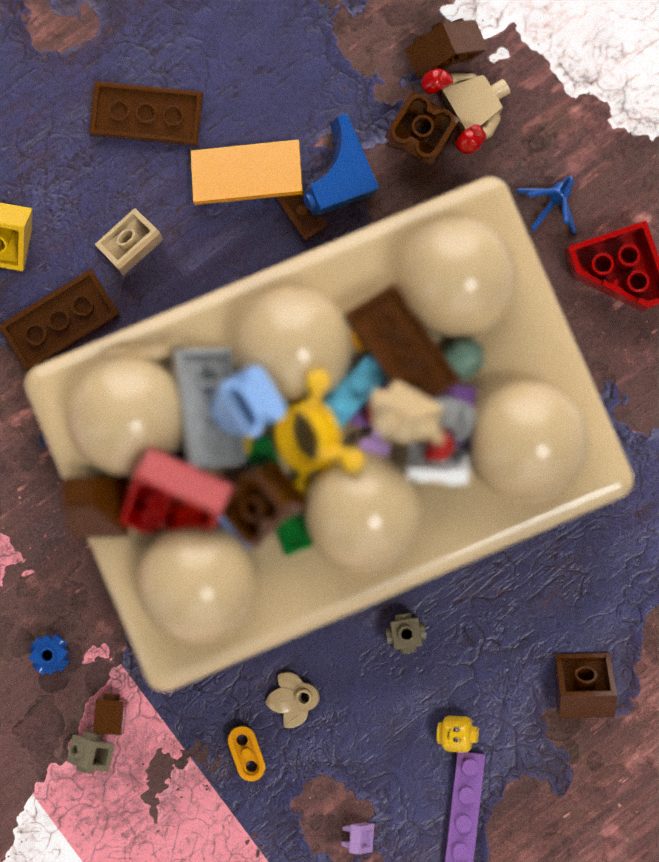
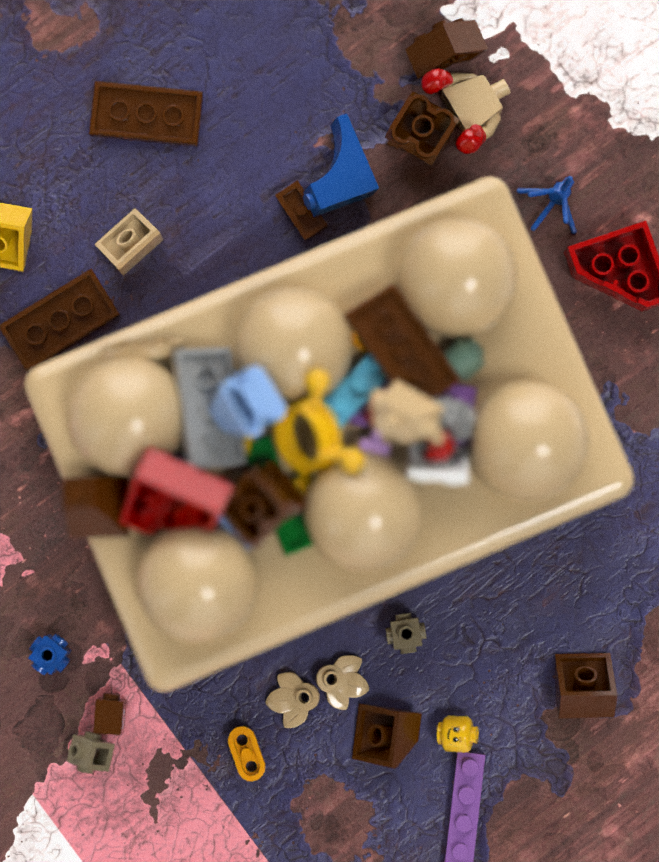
light orange tile [191,140,303,205] -> none
lavender tile [342,822,374,855] -> none
none -> tan plate [316,655,369,710]
none -> reddish brown slope [352,703,422,769]

